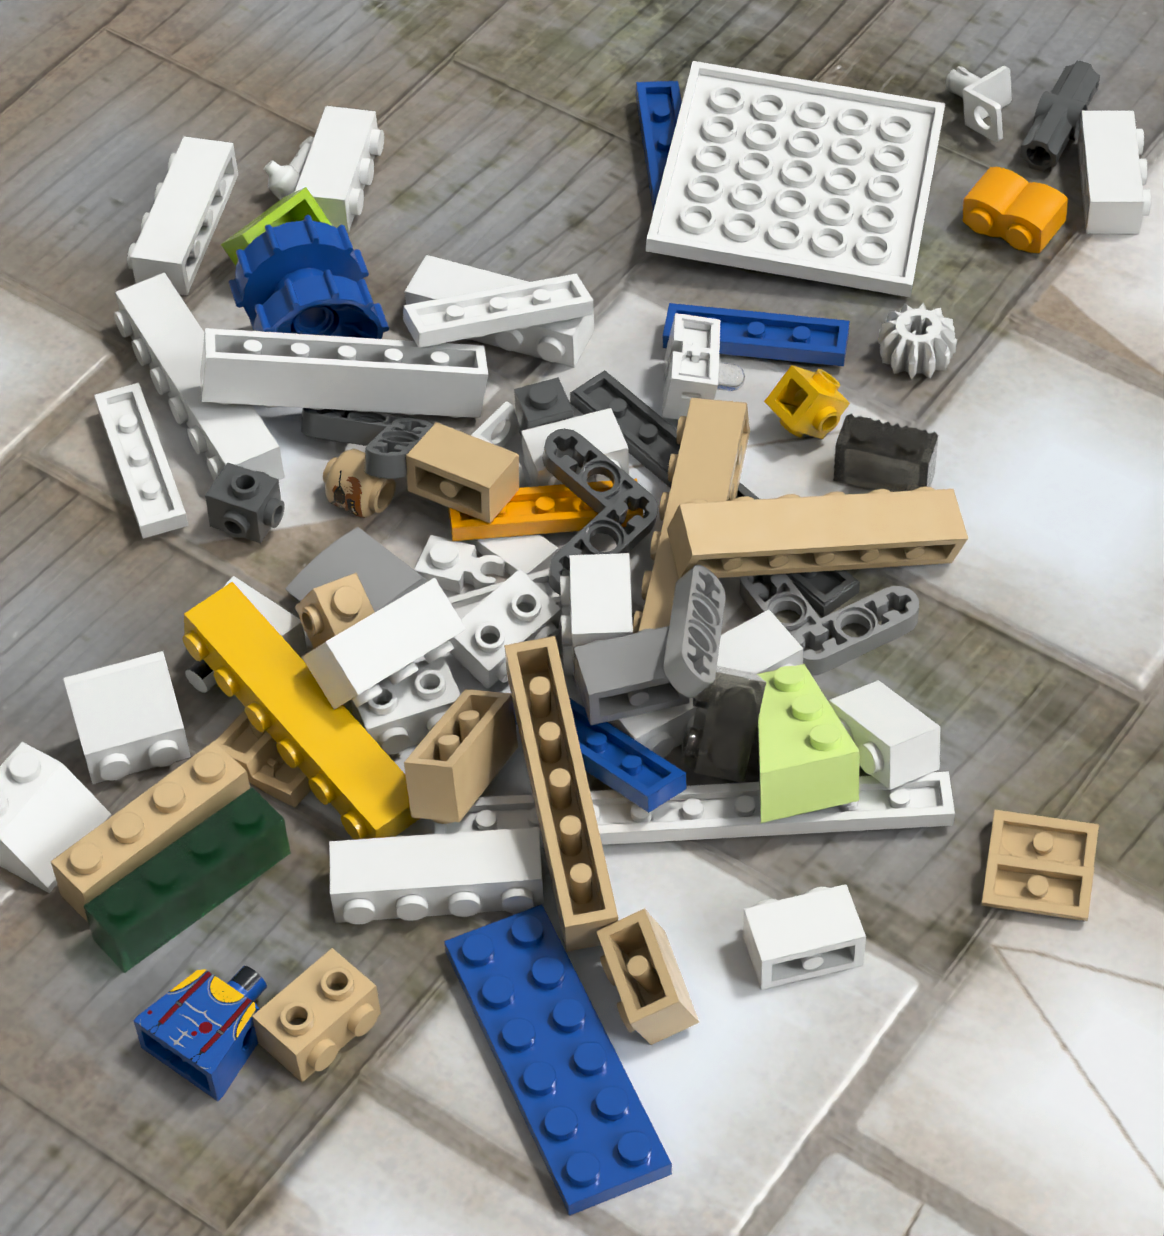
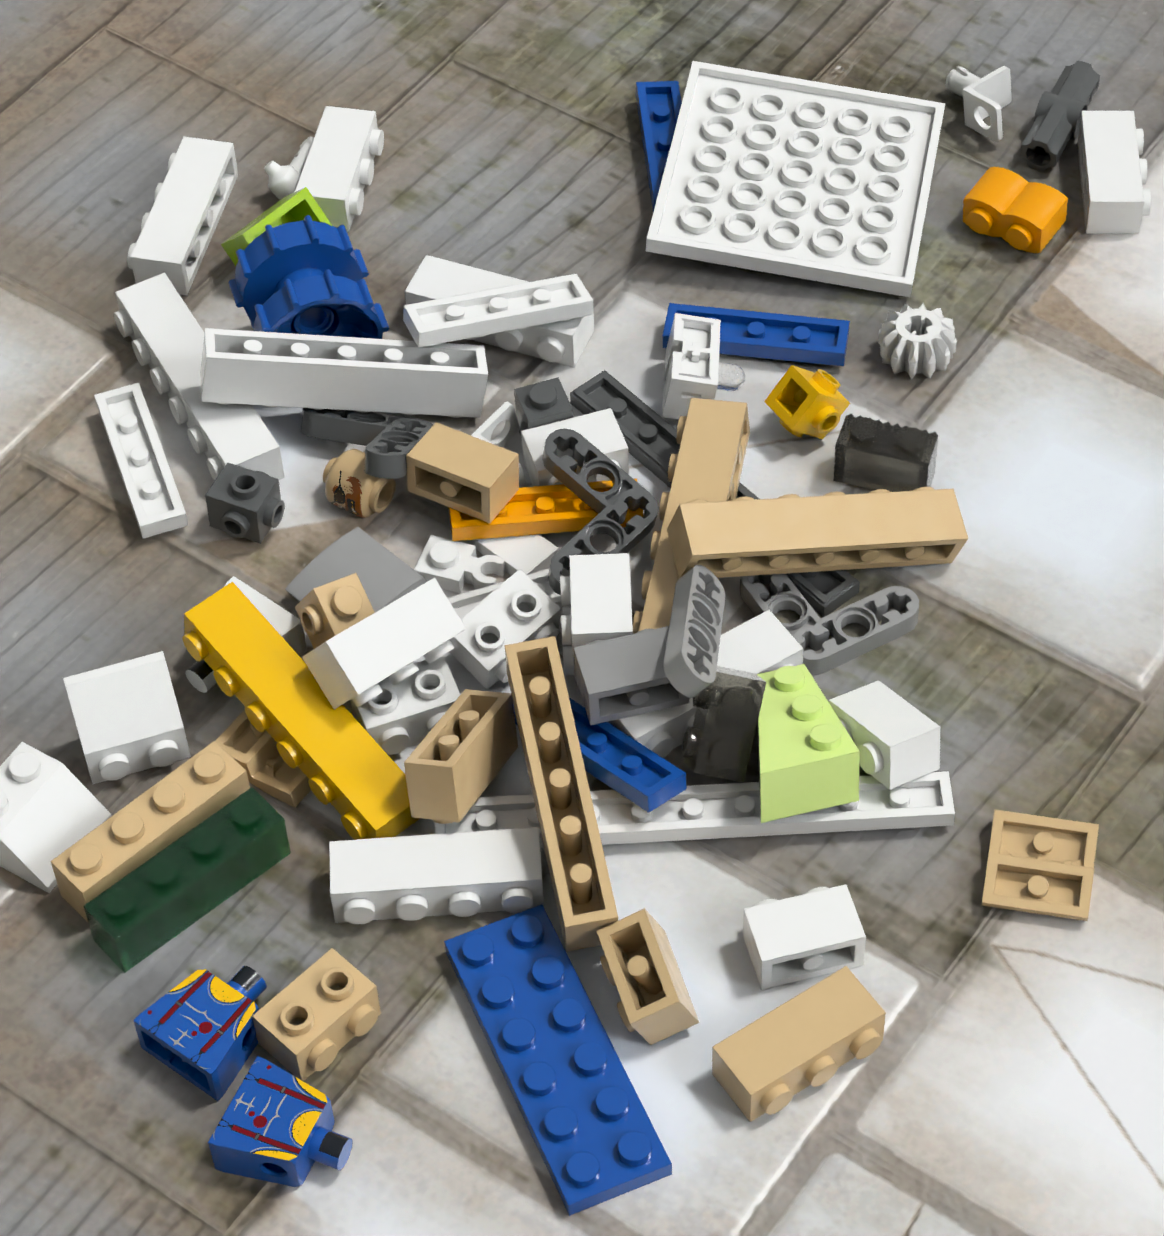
none -> blue torso [208,1056,353,1187]
none -> tan brick [712,966,886,1122]

